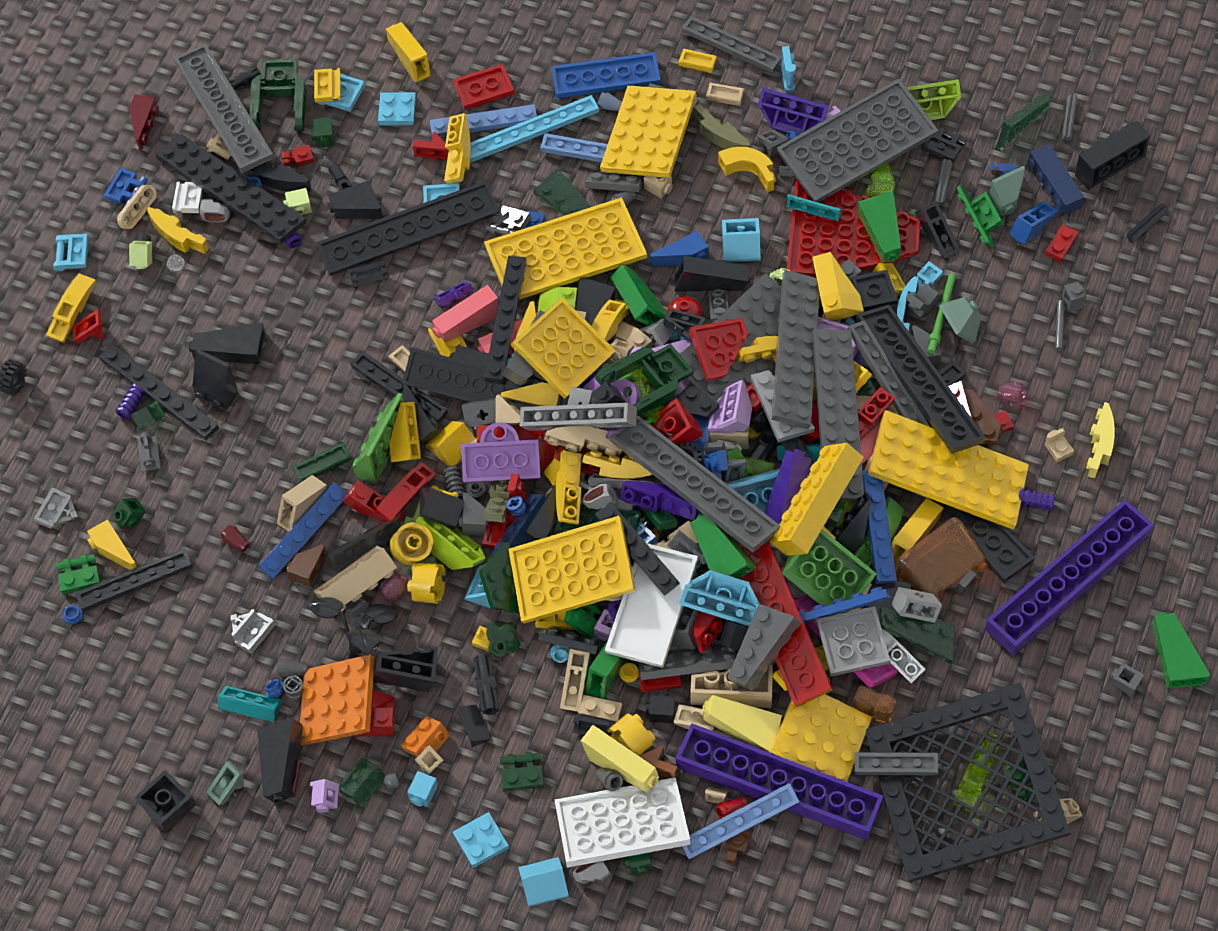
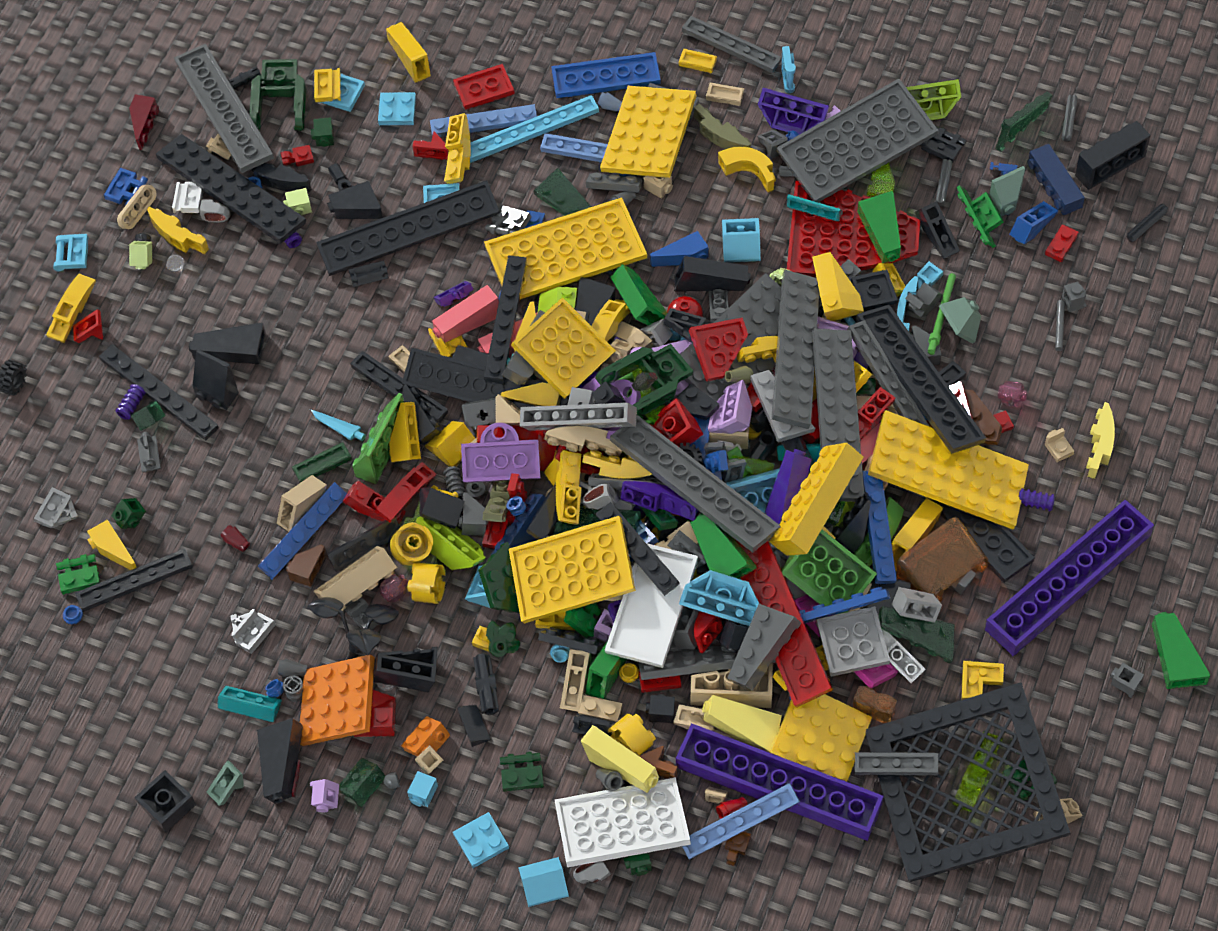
none -> medium azure bar [311,410,366,441]
none -> clear smoke plate [631,372,658,391]
none -> olive cone [725,366,753,385]
none -> yellow plate [961,661,1004,700]

